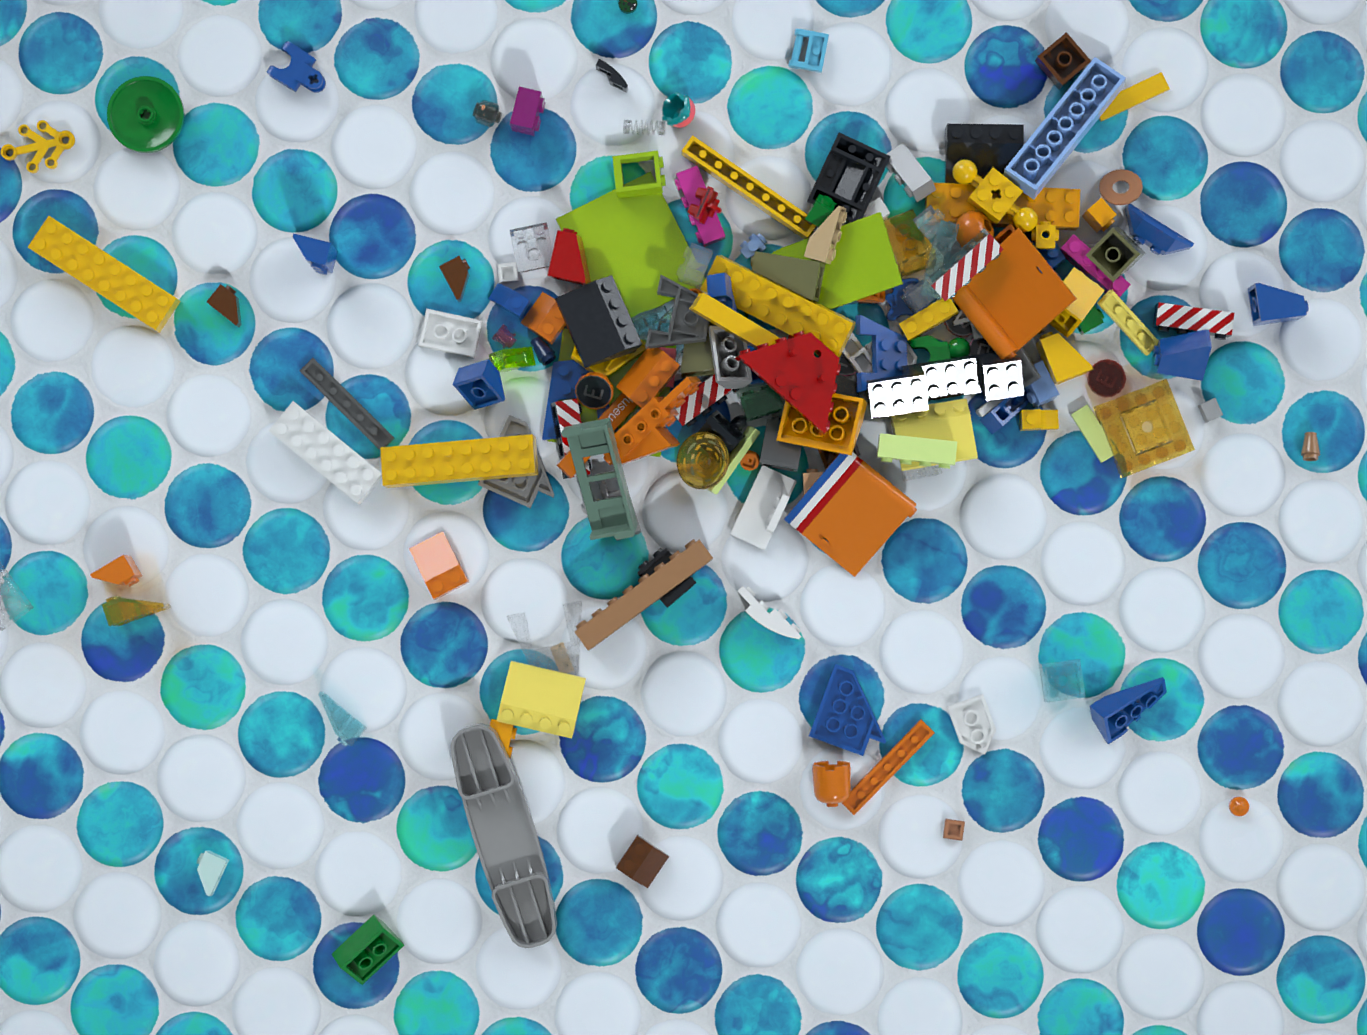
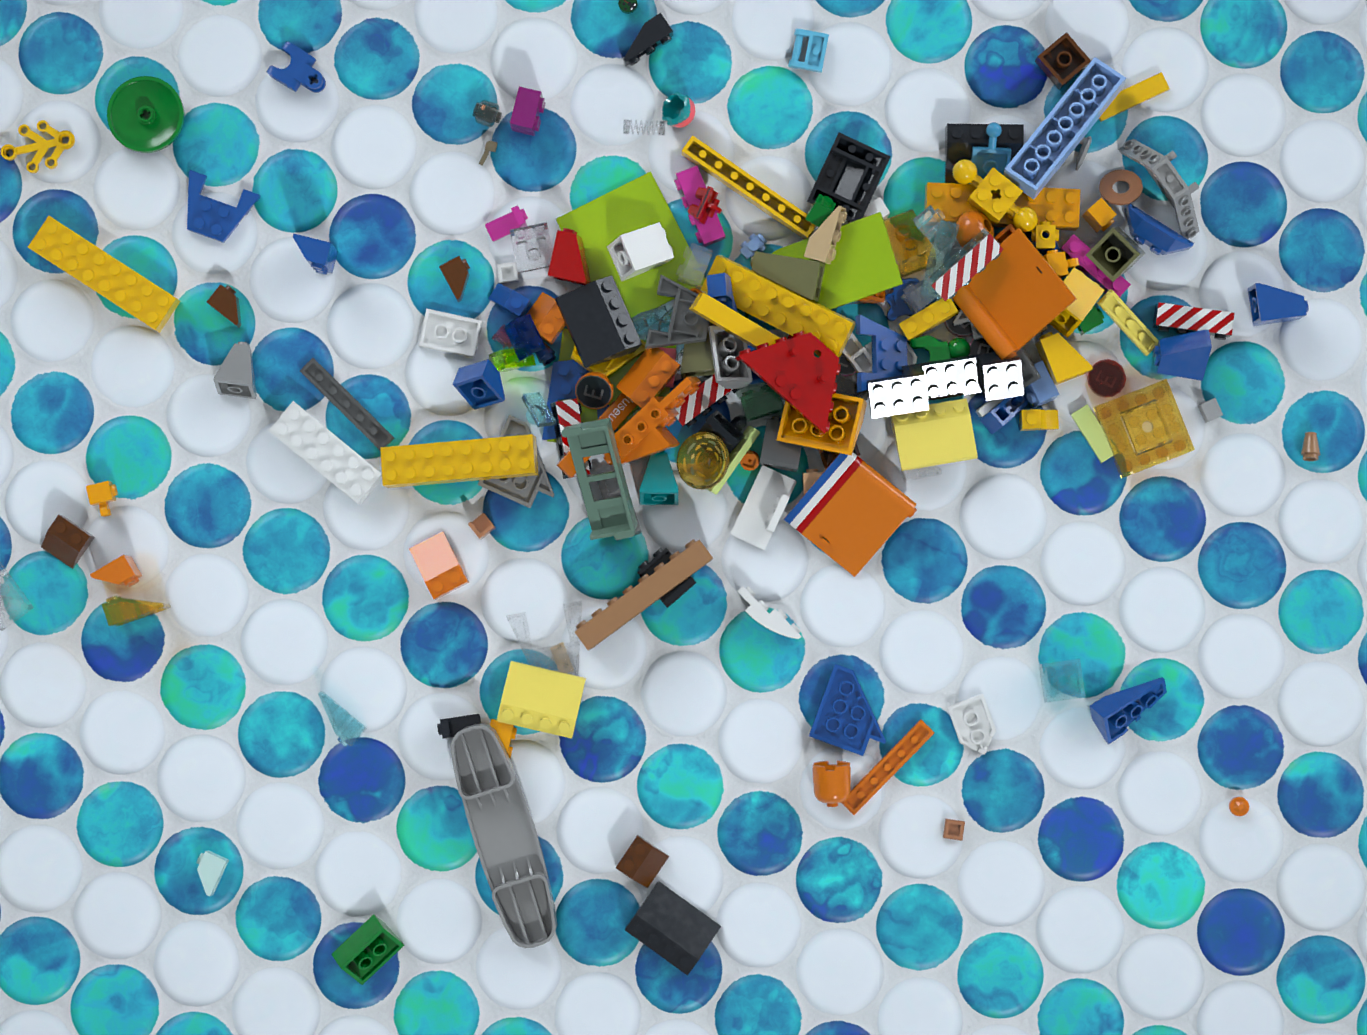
black slope [596,59,628,93] -> none
lime window [612,151,666,198] -> none
yellowish green brick [876,433,957,469] -> none
brick [886,143,936,202] -> none
none -> reddish brown slope [41,514,95,569]
none -> light orange brick [86,481,118,517]
none -> blue wing [187,170,261,243]
none -> light grey slope [214,342,257,399]
none -> black bracket [437,714,481,739]
none -> nougat panel [468,513,496,540]
none -> dark tan hand [479,141,498,166]
none -> dark pink bracket [485,205,528,242]
none -> clear blue brick [503,314,546,361]
none -> clear light blue tile [522,392,556,427]
none -> white slope [607,222,674,282]
none -> black slope [623,13,673,66]
none -> black slope [625,881,721,976]
none -> teal slope [640,451,678,505]
none -> dark azure plate [969,122,1012,184]
none -> light orange brick [1043,249,1079,278]
none -> light grey bar [1075,136,1092,171]
none -> light grey piece [1118,139,1199,239]

